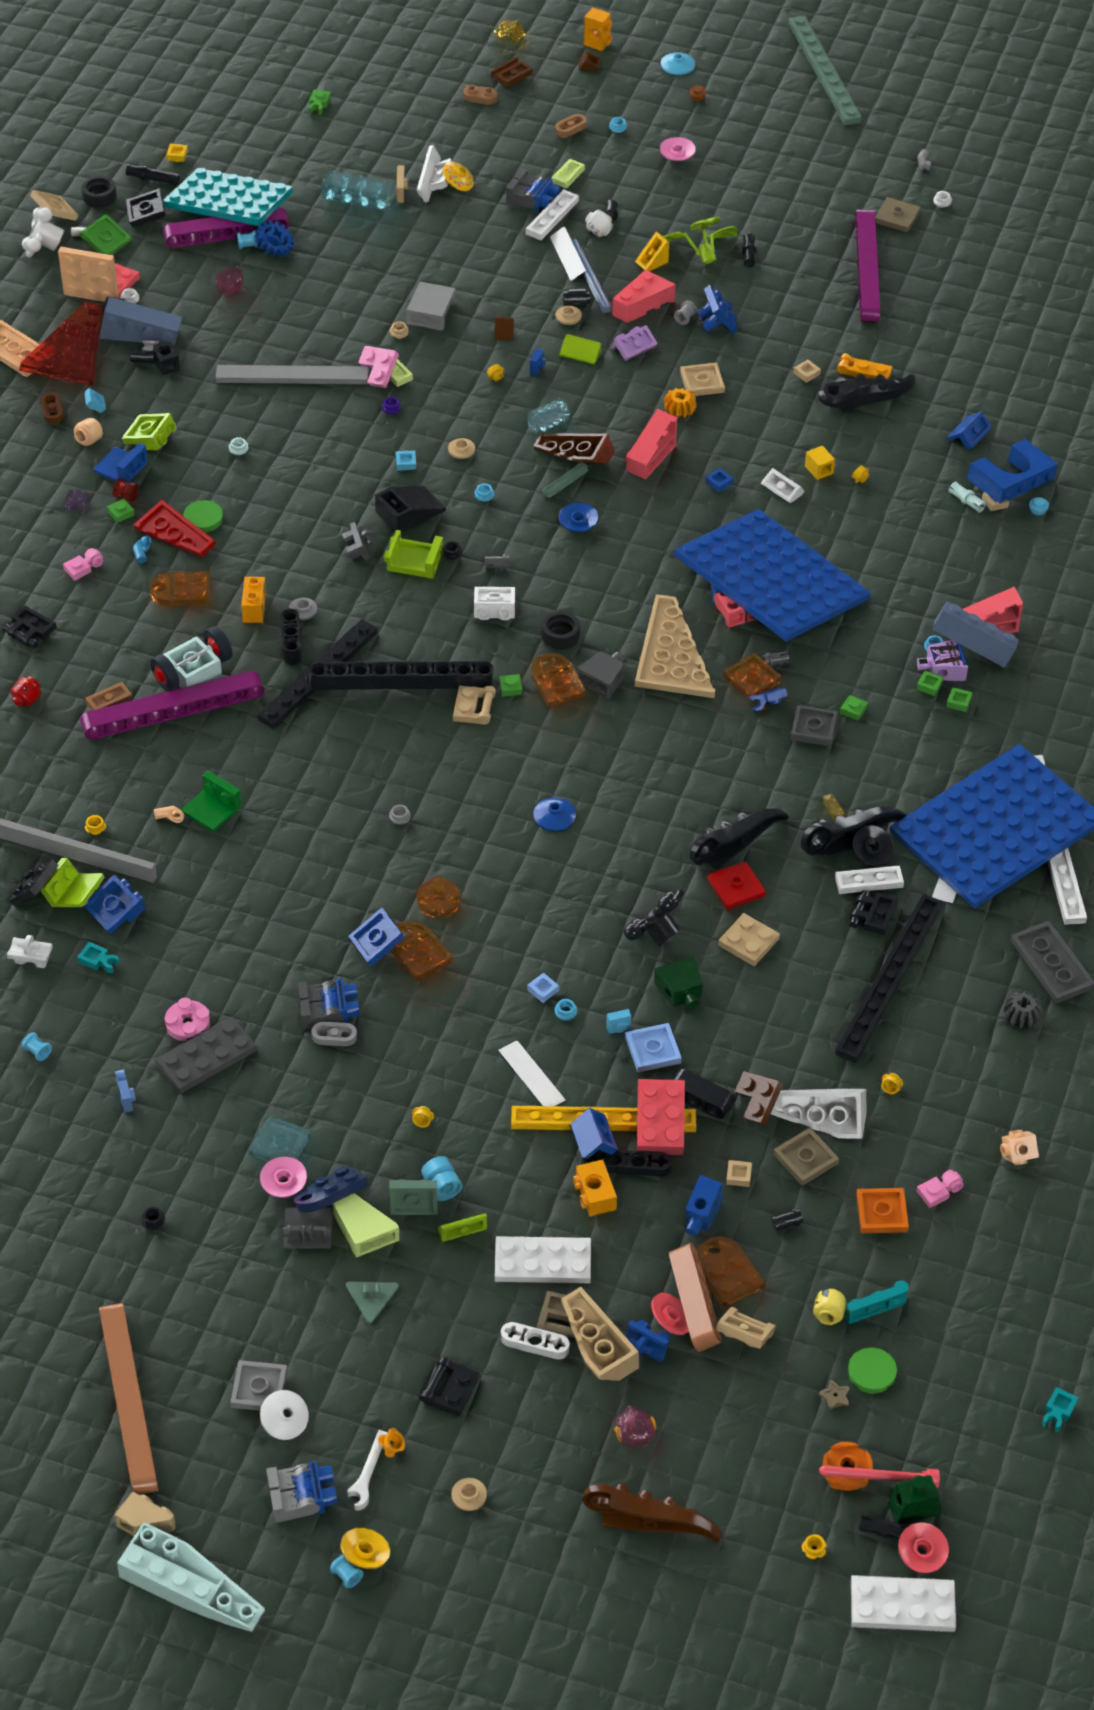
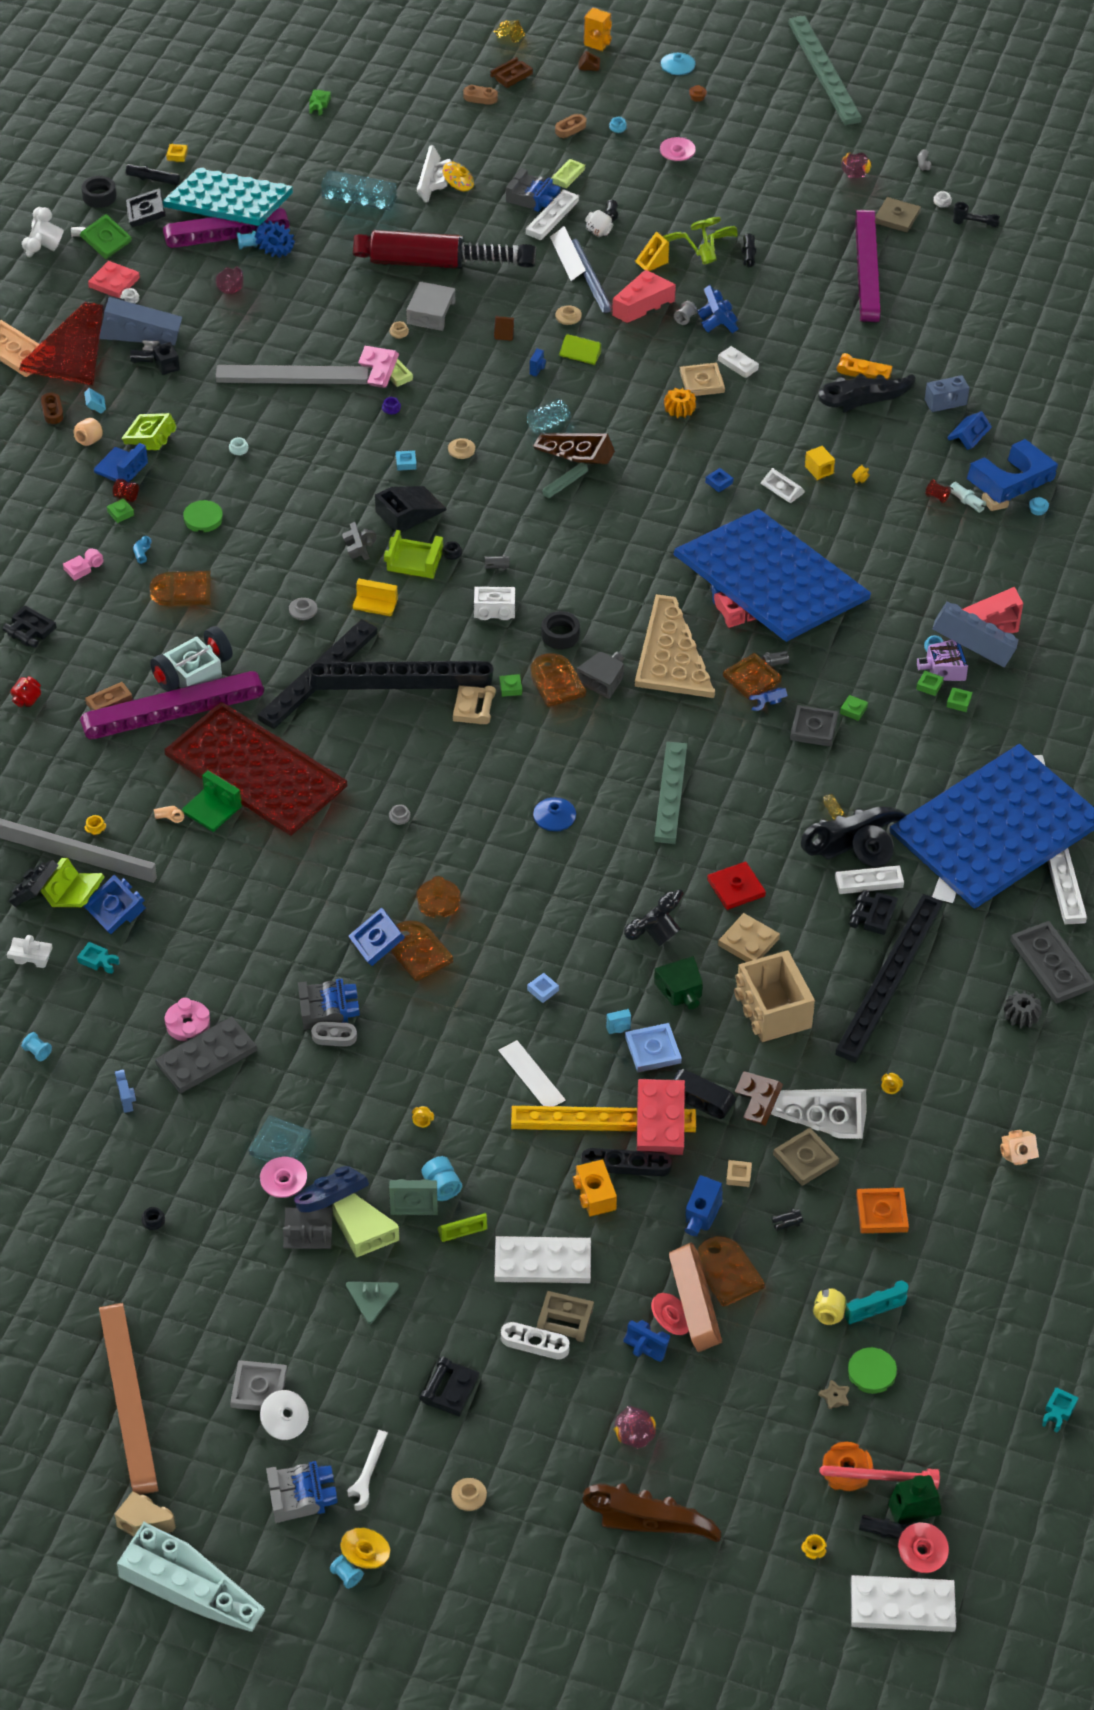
tan plate [30,190,79,221] -> none
light nougat plate [58,247,119,302] -> none
clear purple plate [64,490,90,512] -> none
red wing [133,500,216,557] -> none
light orange brick [241,577,266,623] -> none
black beam [281,608,302,665] -> none
light orange plate [378,1428,405,1458] -> none
tan plate [396,166,408,203] -> none
medium azure plate [475,484,494,502] -> none
yellow plate [487,364,504,382] -> none
medium azure plate [555,999,577,1020] -> none
blue dish [559,503,598,532] -> none
tan wedge [561,1287,639,1381] -> none
black brick [563,289,590,308] -> none
panel [571,1108,618,1160] -> none
lavender bracket [611,325,658,361] -> none
coral wedge [625,409,677,479] -> none
black animal [690,808,789,868] -> none
tan plate [716,1307,776,1349] -> none
tan plate [794,359,821,383] -> none
bright pink plate [916,1170,964,1208] -> none
none -> clear red plate [164,702,348,836]
none -> dark red piece [353,230,537,269]
none -> yellow panel [353,578,398,616]
none -> sand green plate [654,742,687,844]
none -> white plate [718,346,759,378]
none -> tan container [734,950,815,1042]
none -> clear pink hair [841,153,872,180]
none -> sand blue brick [925,375,969,412]
none -> clear red bush [925,479,951,503]
none -> black brick [953,202,1000,227]

